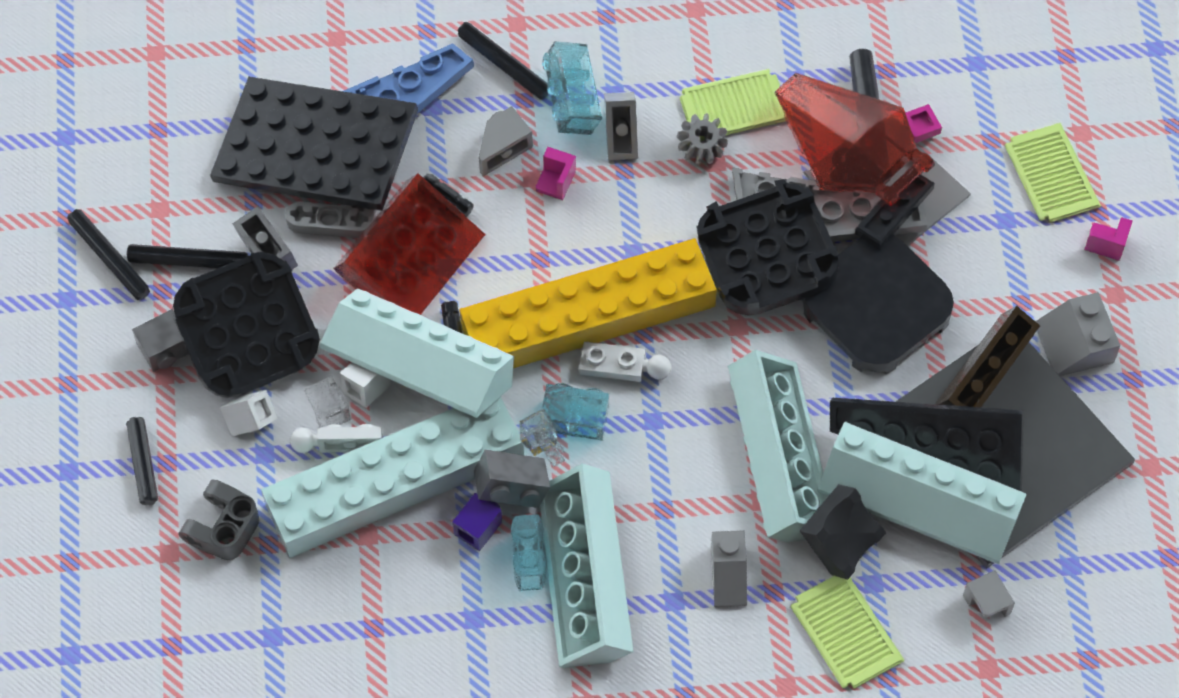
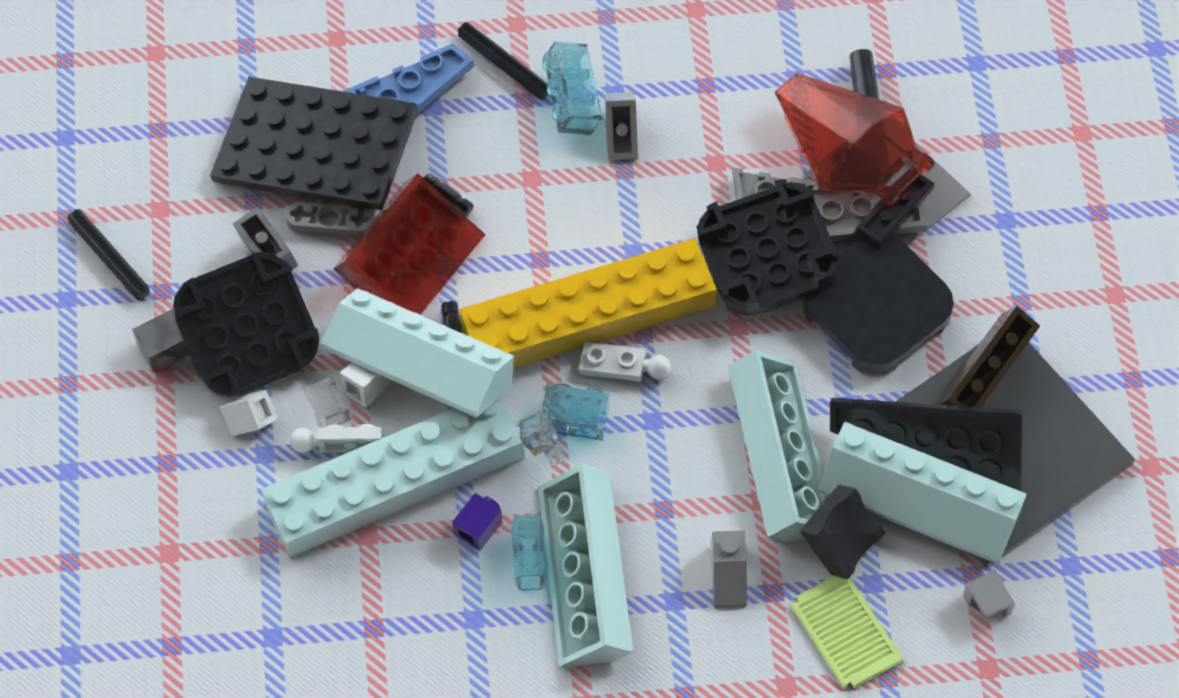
black axle [126,417,158,505] -> none
black axle [127,244,248,268] -> none
dark grey piece [178,479,259,560] -> none
flat silver brick [474,450,550,508] -> none
light grey slope [479,106,533,176] -> none
dark pink panel [536,147,576,200] -> none
light grey gear [677,113,728,166] -> none
yellowish green window [679,69,792,141] -> none
dark pink plate [901,104,942,143] -> none
yellowish green window [1004,123,1101,223] -> none
light grey slope [1036,292,1120,376] -> none
dark pink panel [1084,217,1133,261] -> none

